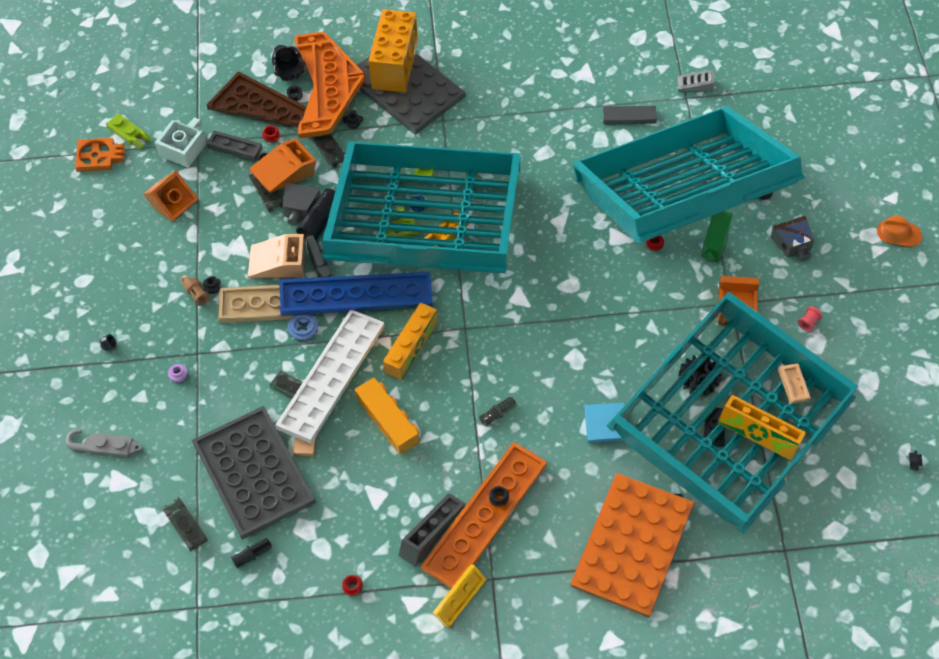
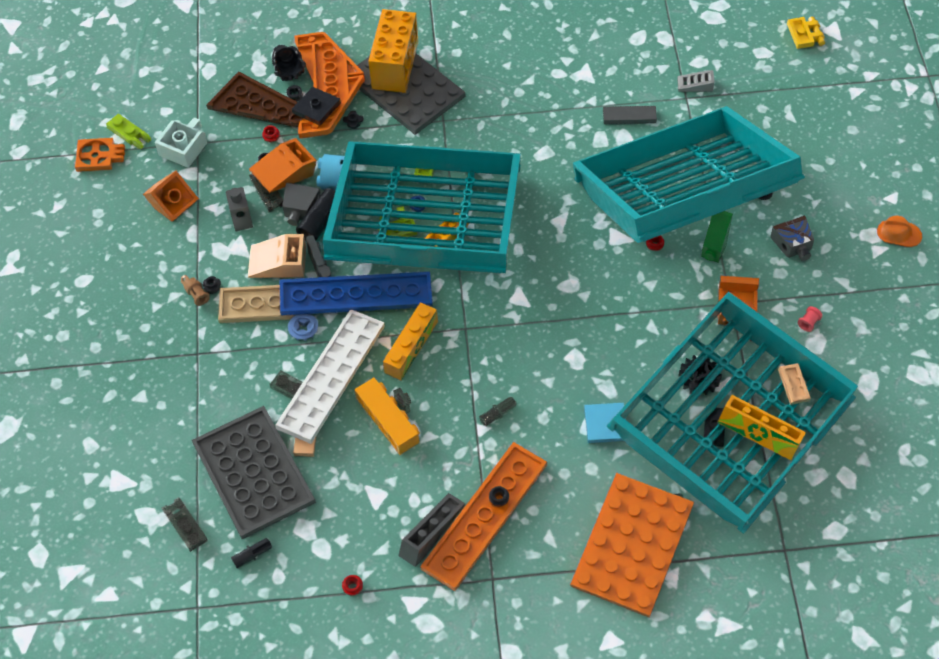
light grey plate [66,429,143,458] -> none
black hinge [100,334,117,351] -> none
lavender plate [168,364,188,383] -> none
dark grey plate [206,130,263,161] -> none
clear smoke plate [310,134,345,169] -> none
yellow tile [433,565,487,628] -> none
black plate [909,450,923,471] -> none
none -> dark grey torso [226,187,253,232]
none -> black plate [292,87,341,125]
none -> medium azure brick [317,154,345,191]
none -> clear smoke plate [393,388,412,414]
none -> yellow plate [787,16,825,49]

